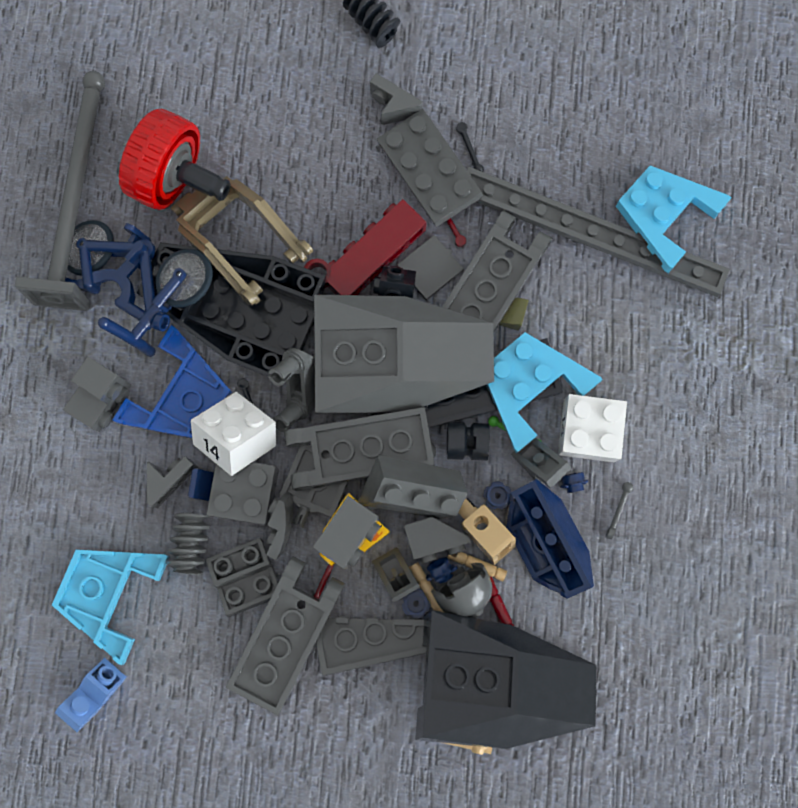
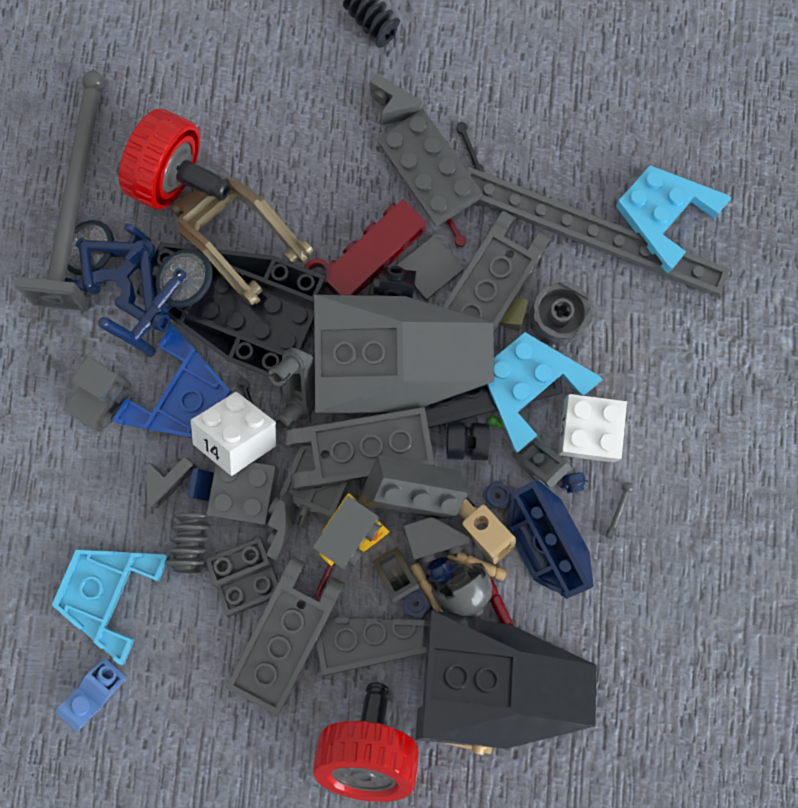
none -> red wheel [313,682,419,802]
none -> dark grey brick [530,282,592,346]

